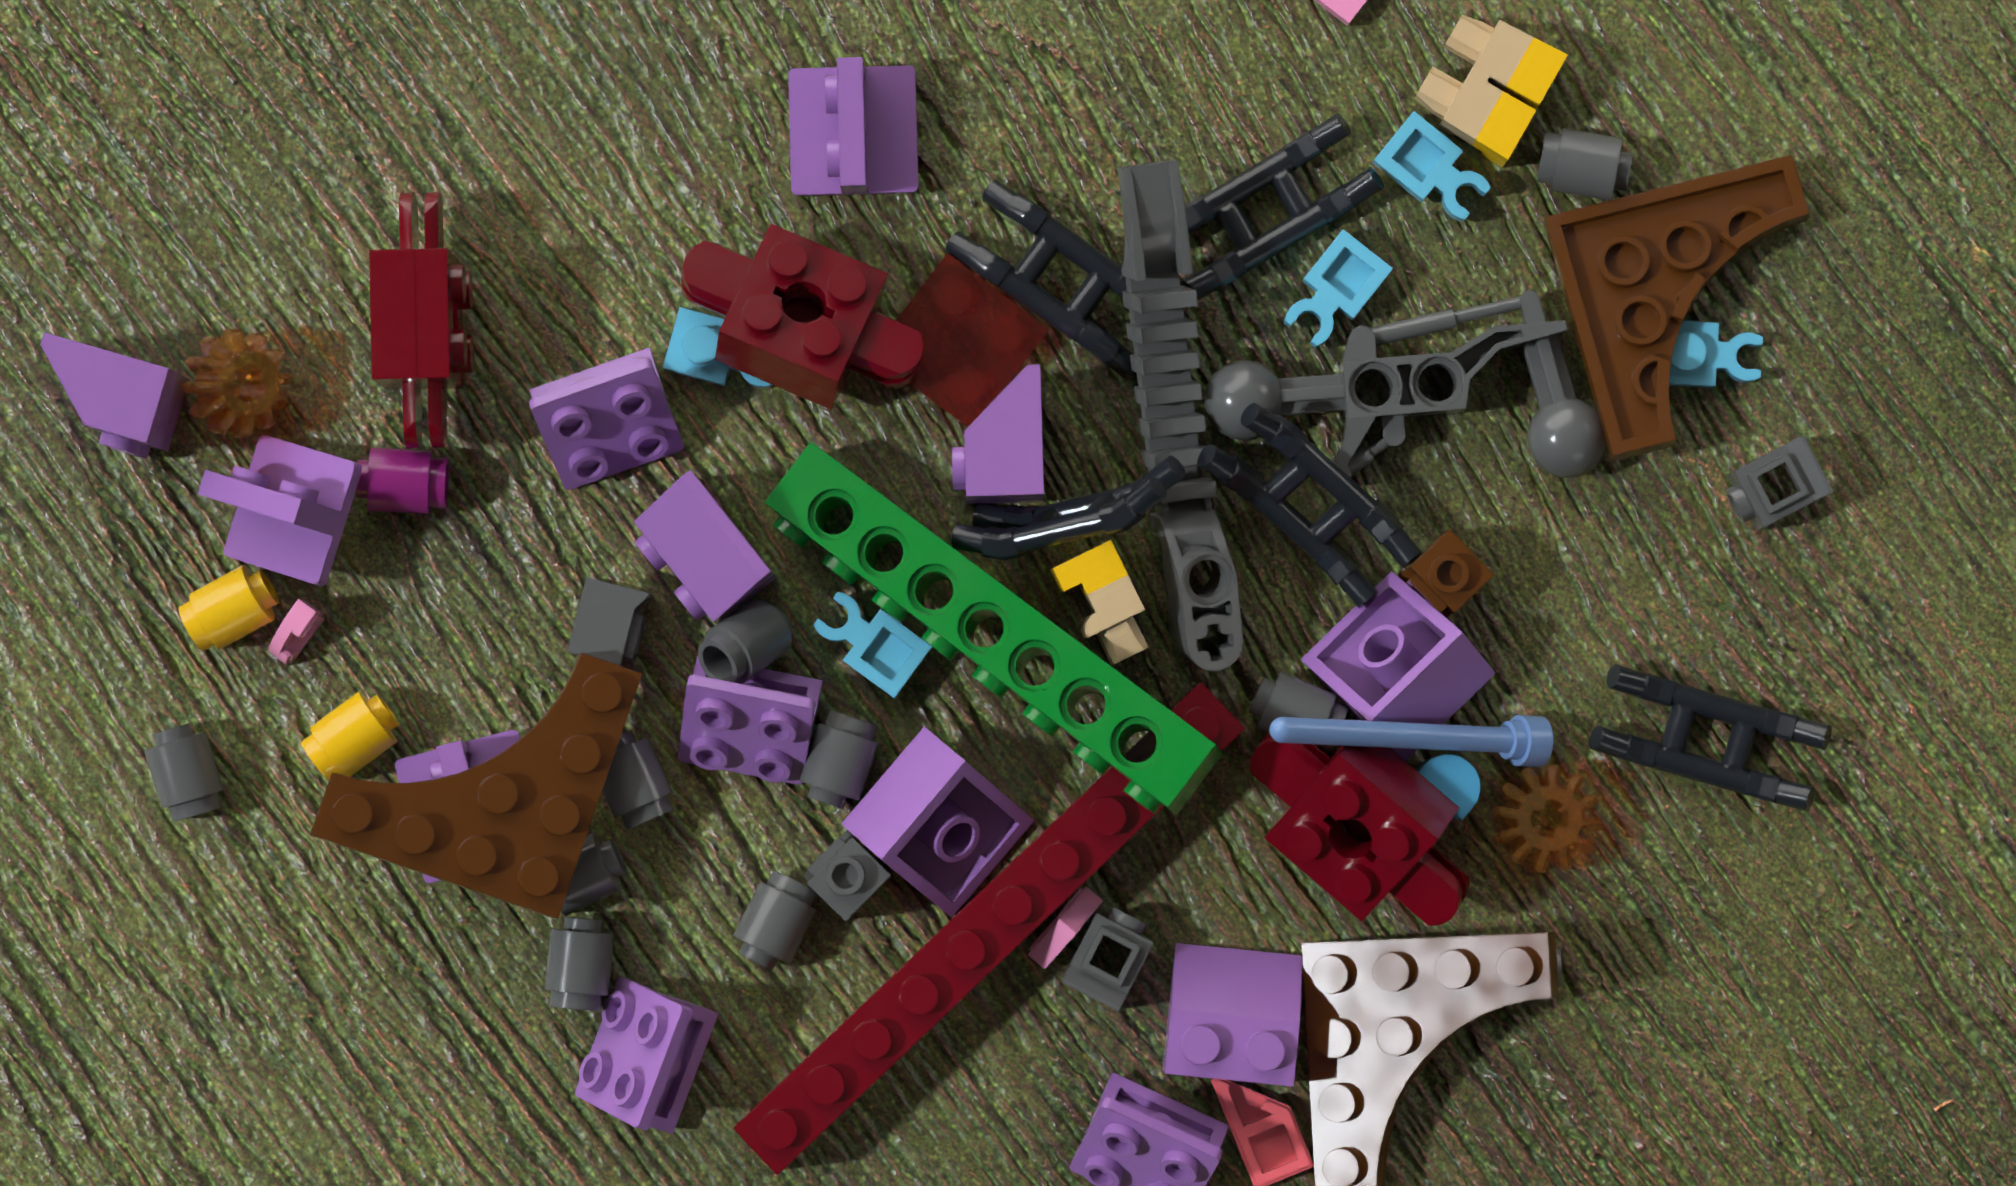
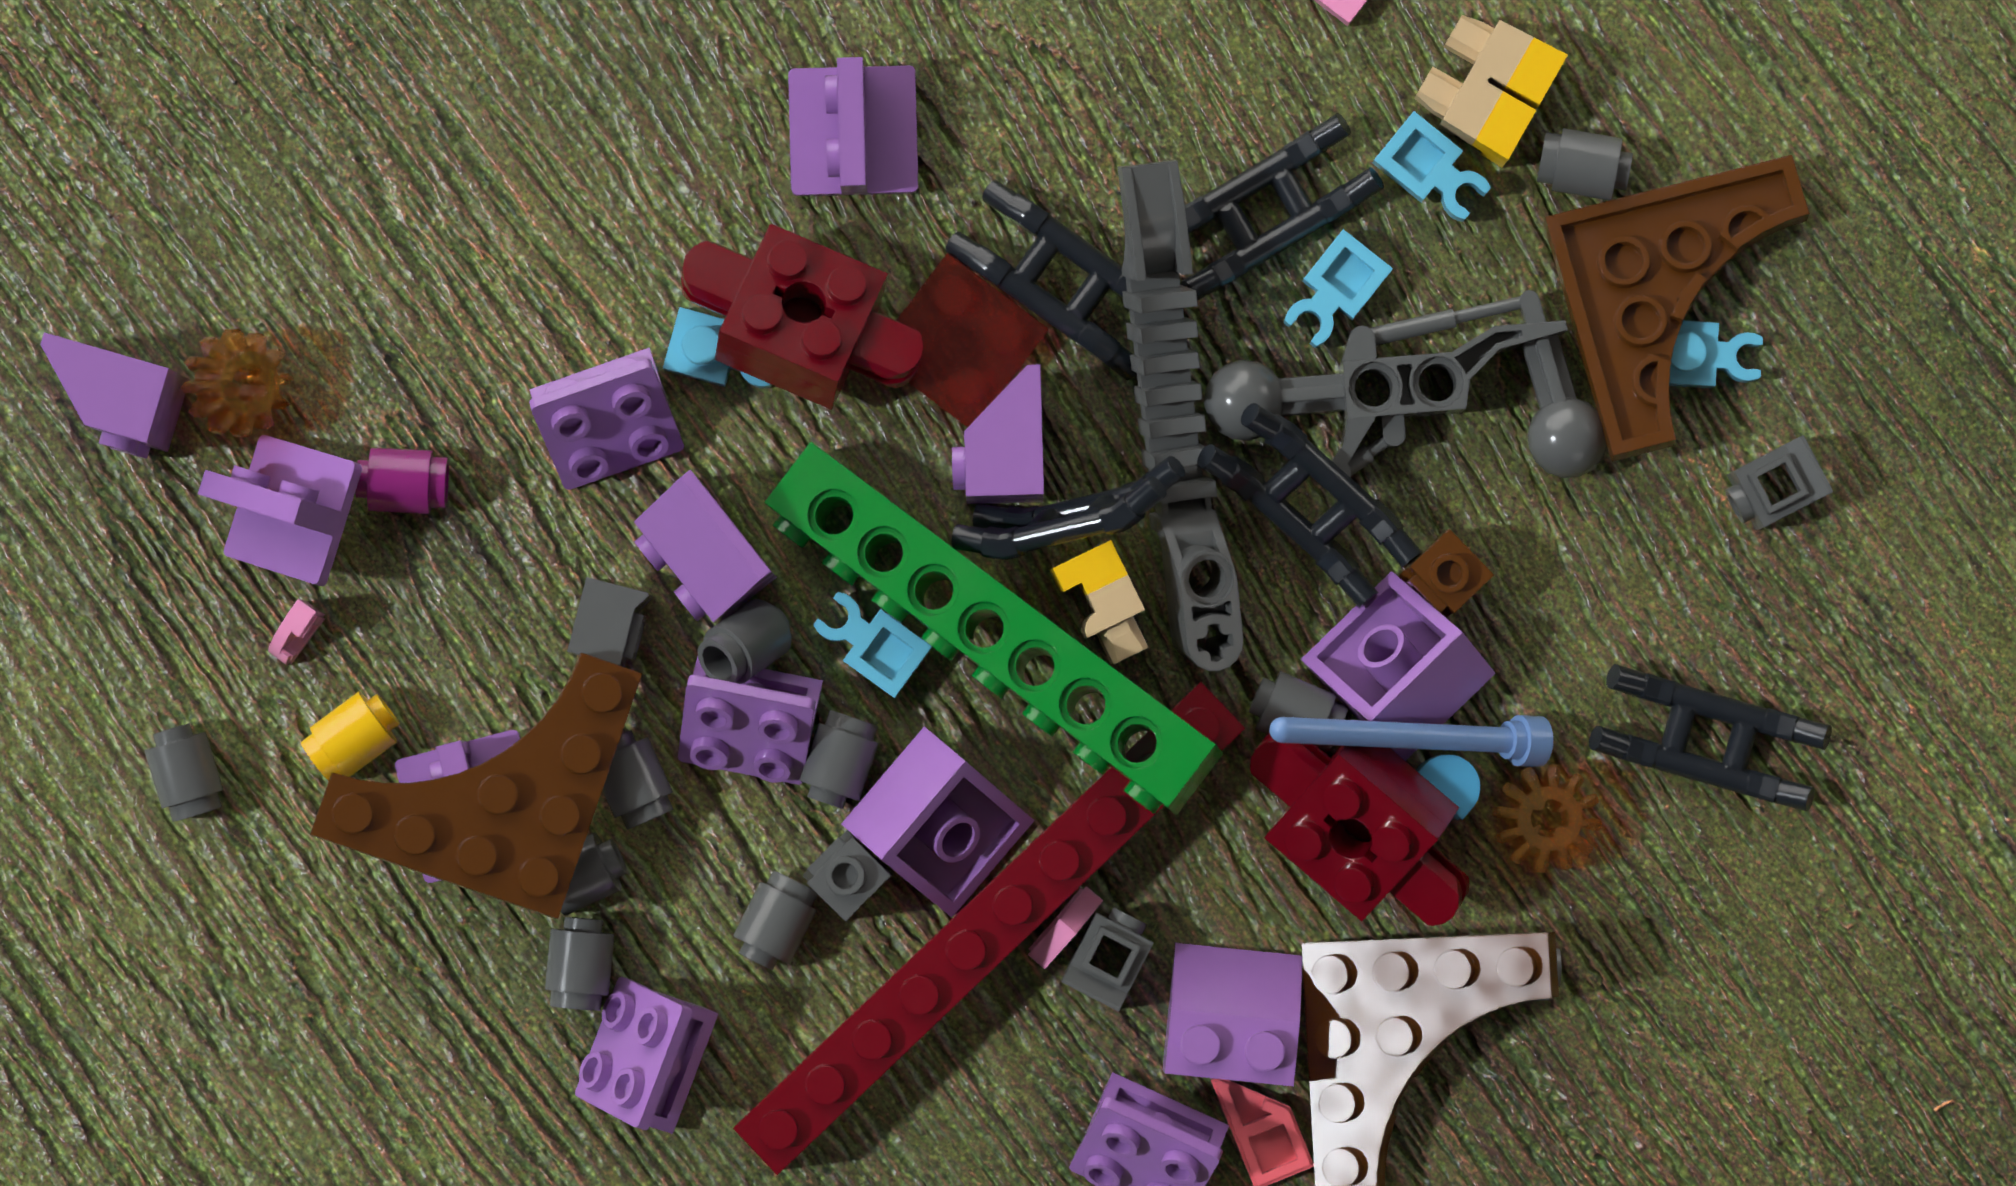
yellow brick [178,564,279,651] -> none
dark red brick [369,192,474,448] -> none

